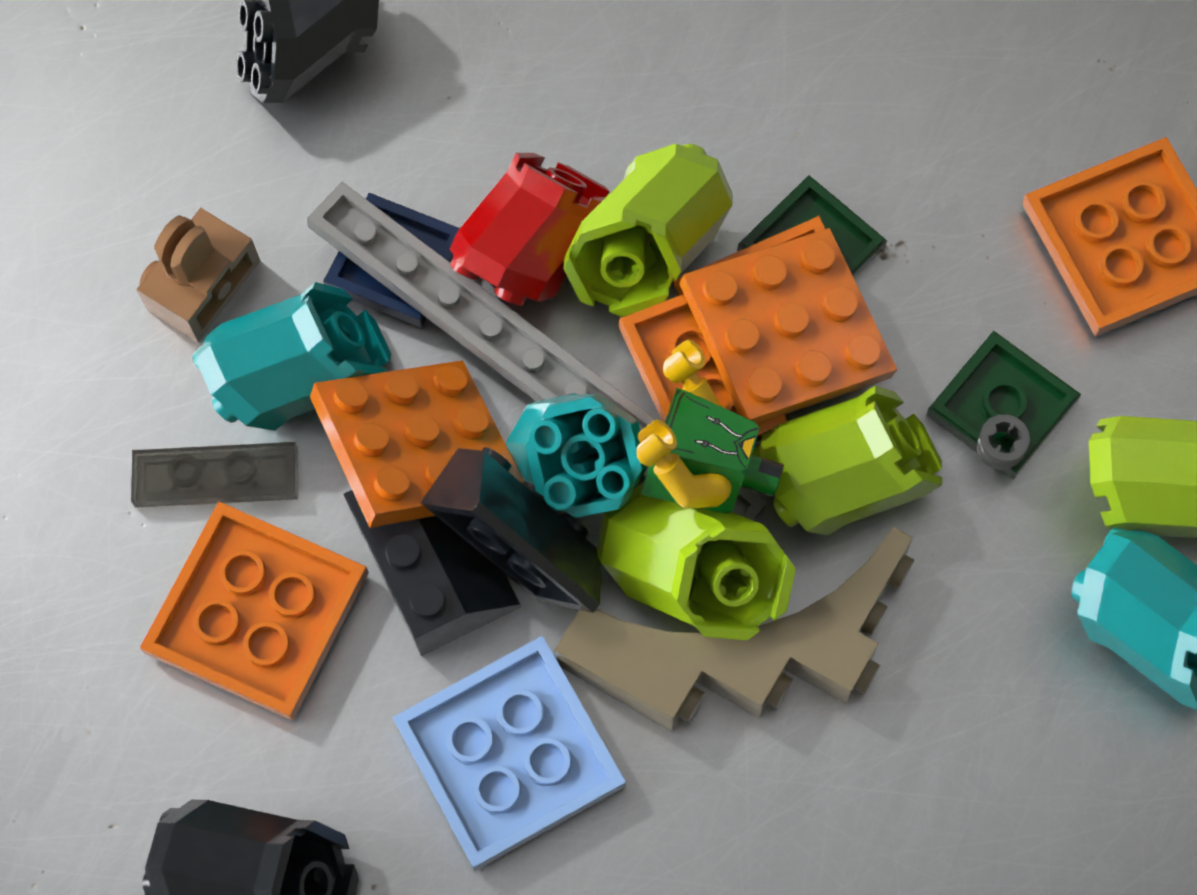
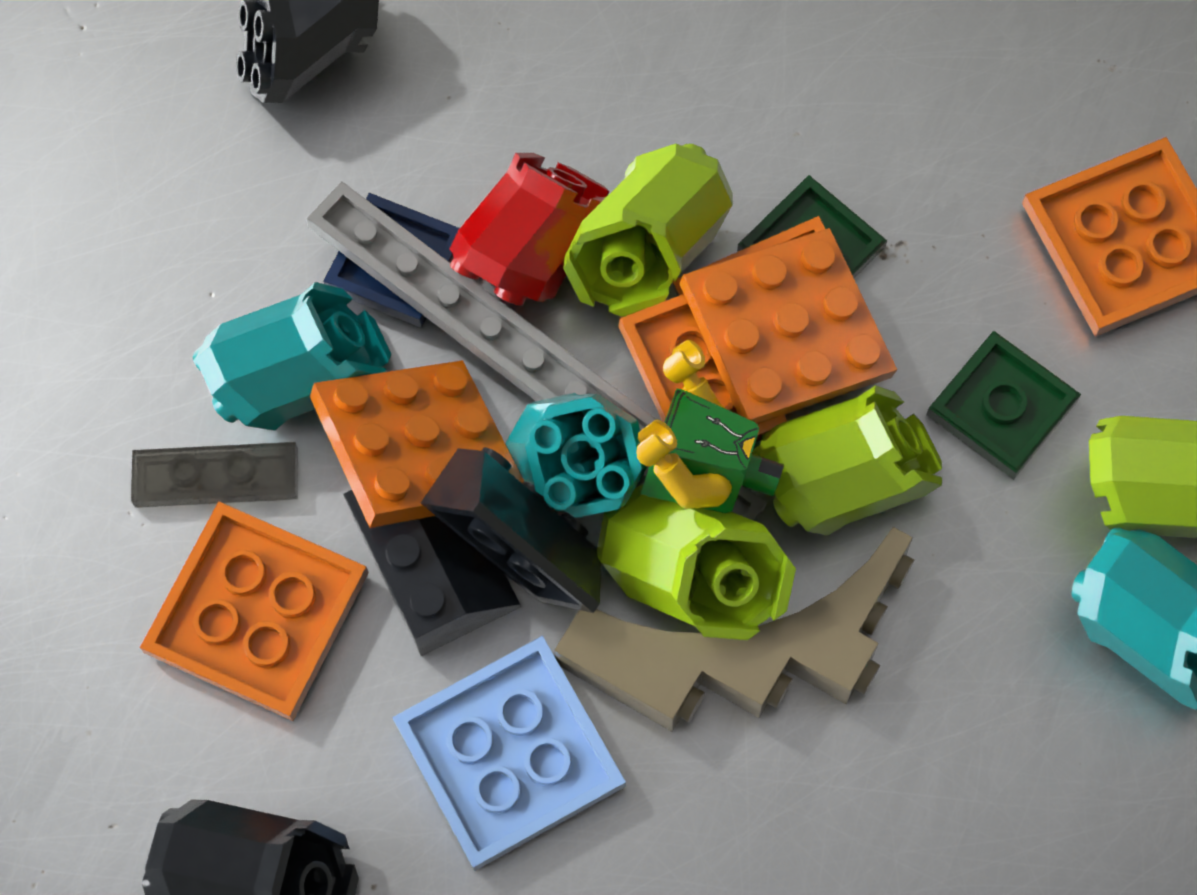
medium nougat brick [136,207,260,342] -> none
dark grey bush [976,414,1030,470] -> none

